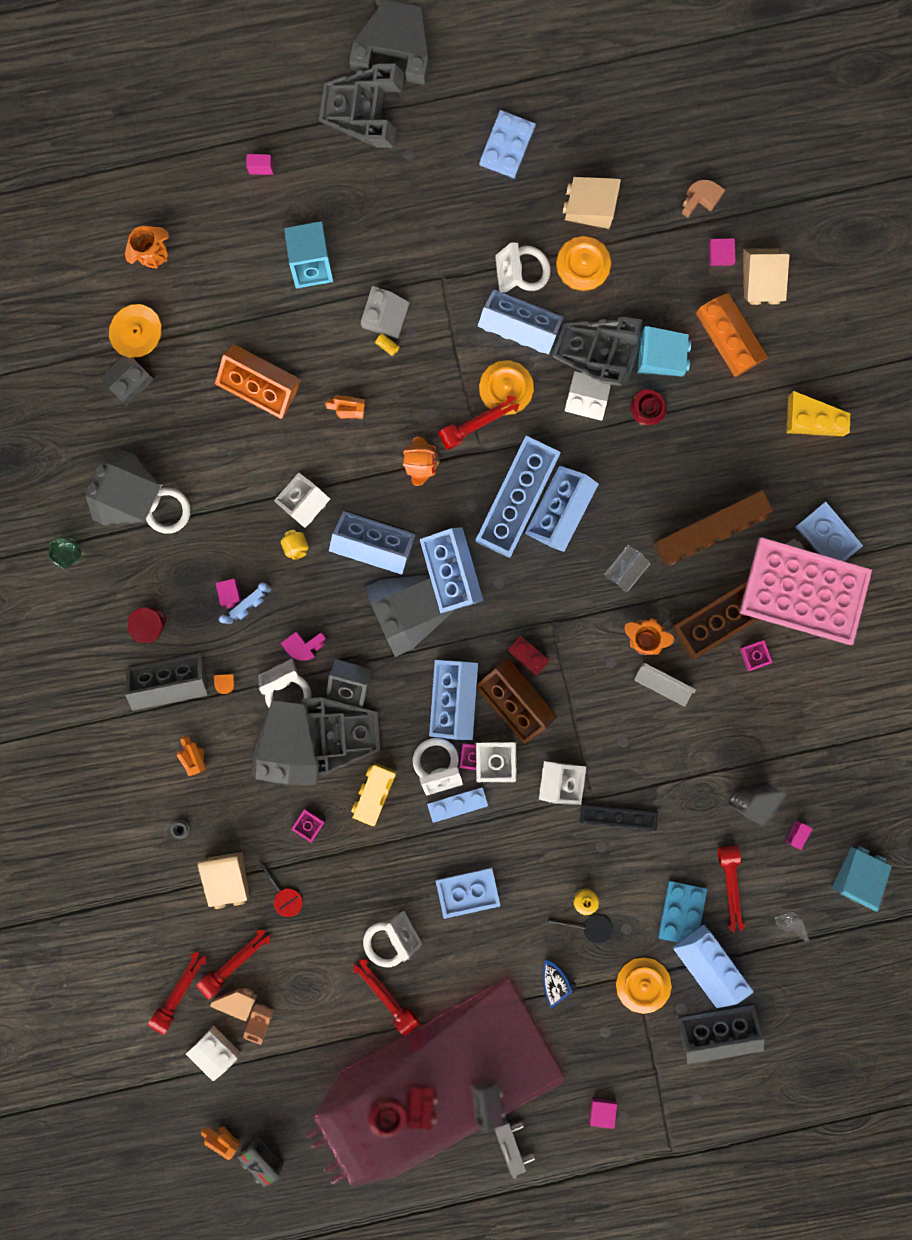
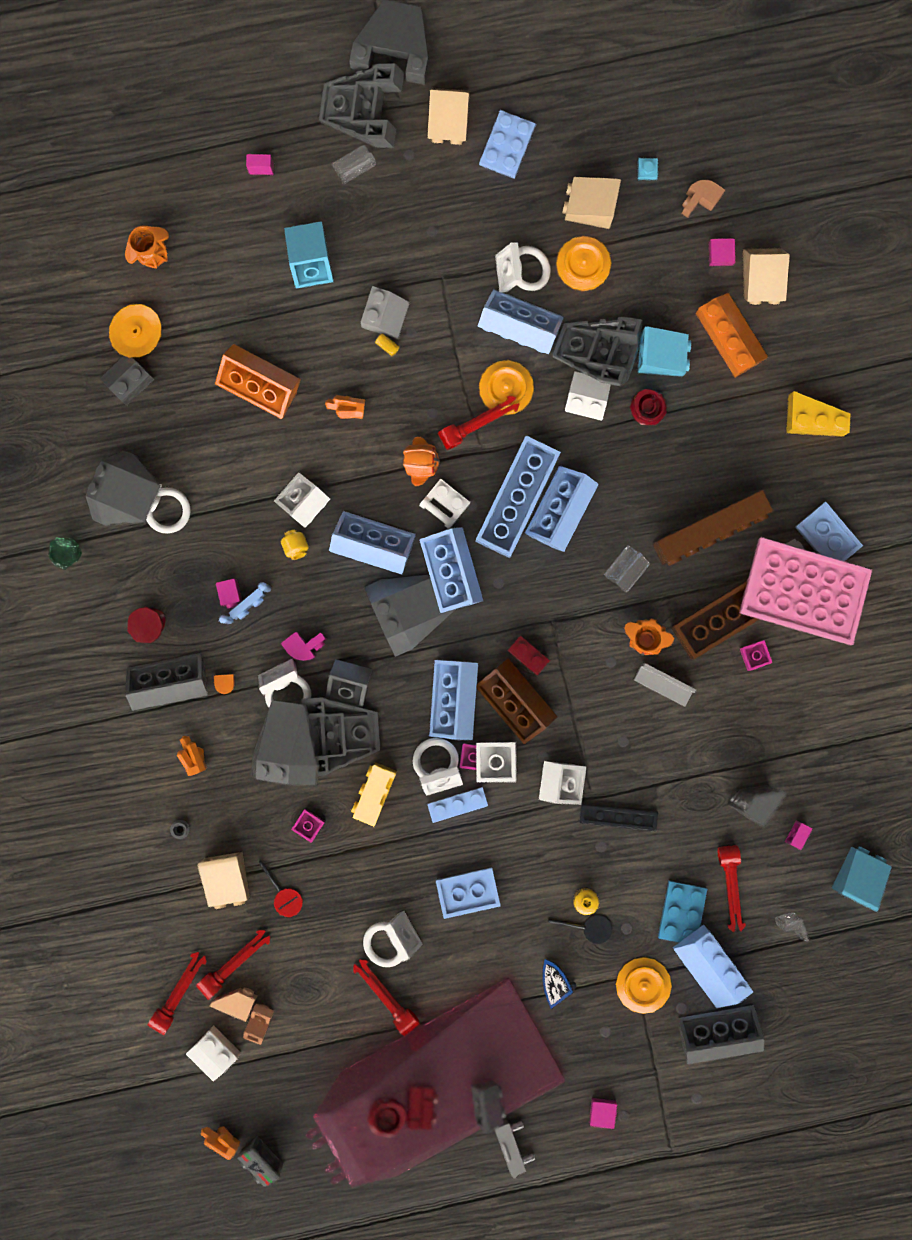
none -> clear panel [332,145,376,184]
none -> white plate [419,479,470,529]
none -> tan slope [428,88,470,144]
none -> medium azure plate [638,158,658,180]

